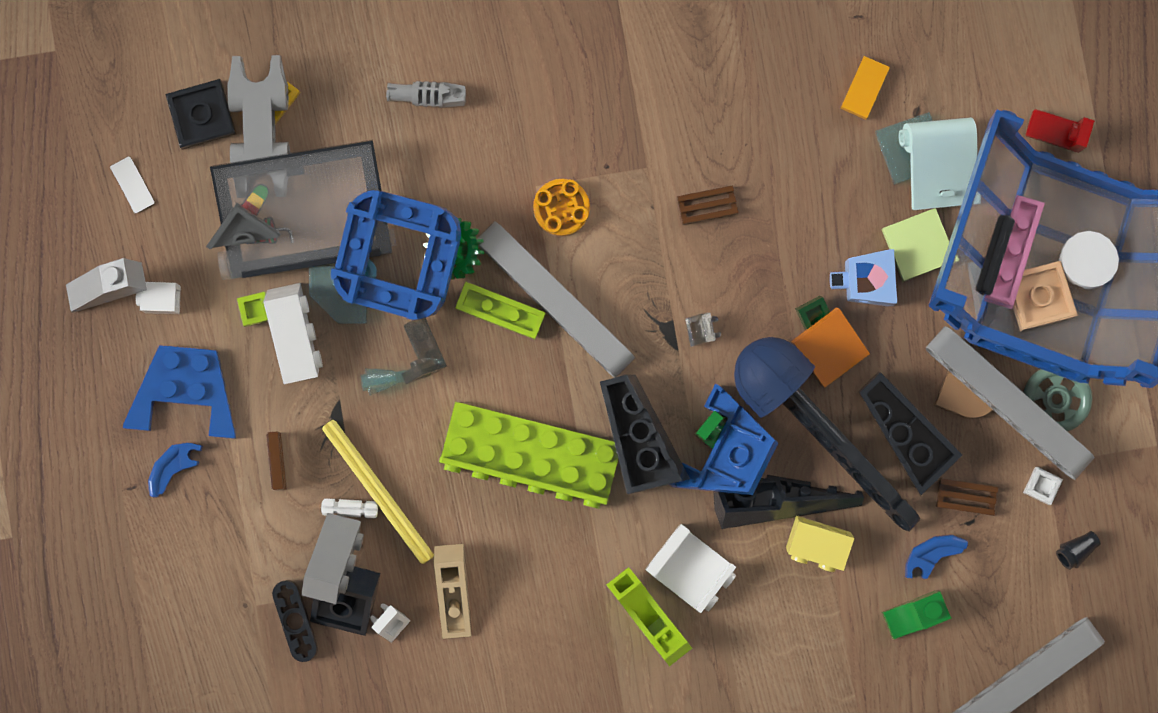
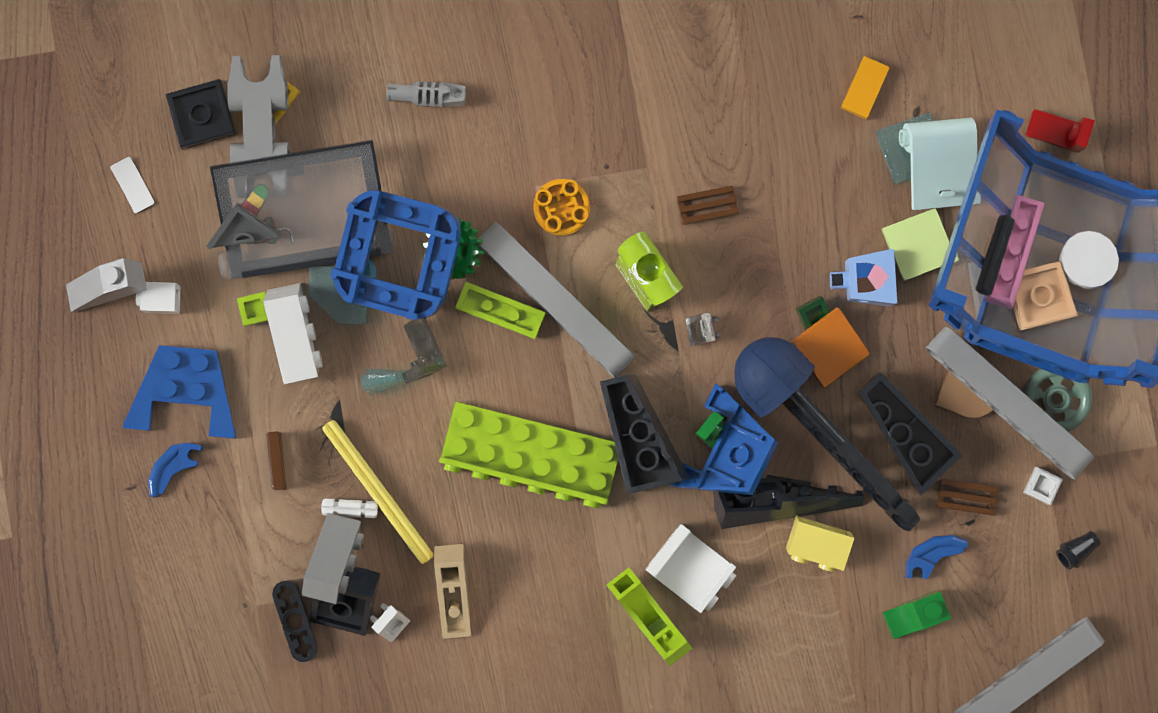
none -> lime piece [615,232,683,311]

